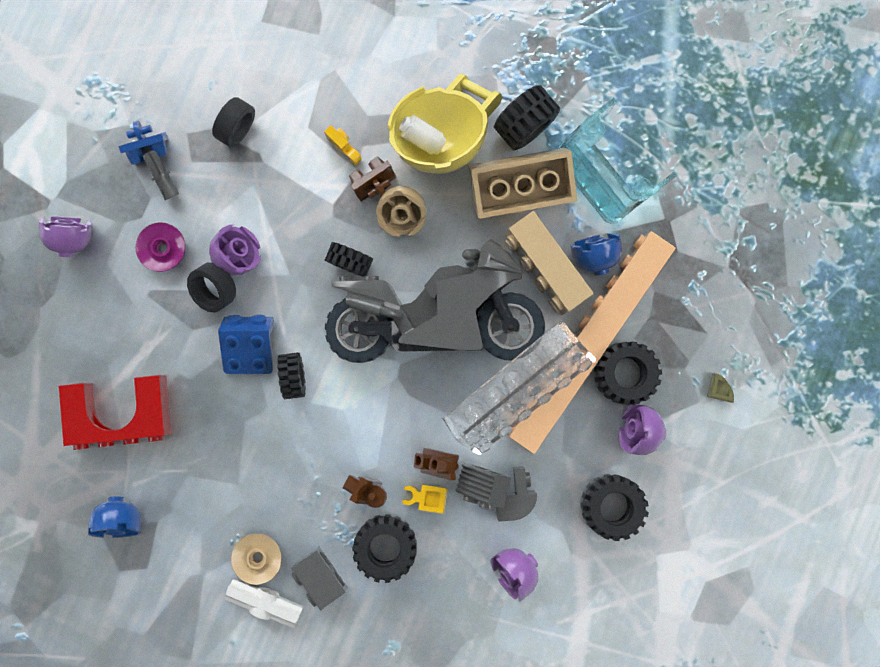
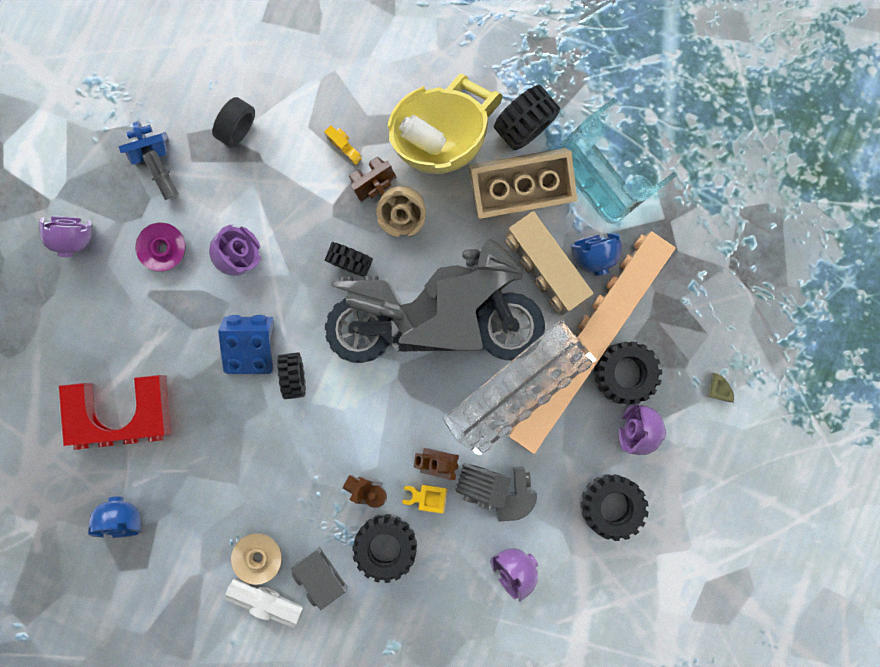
black tyre [187,262,236,313] -> none

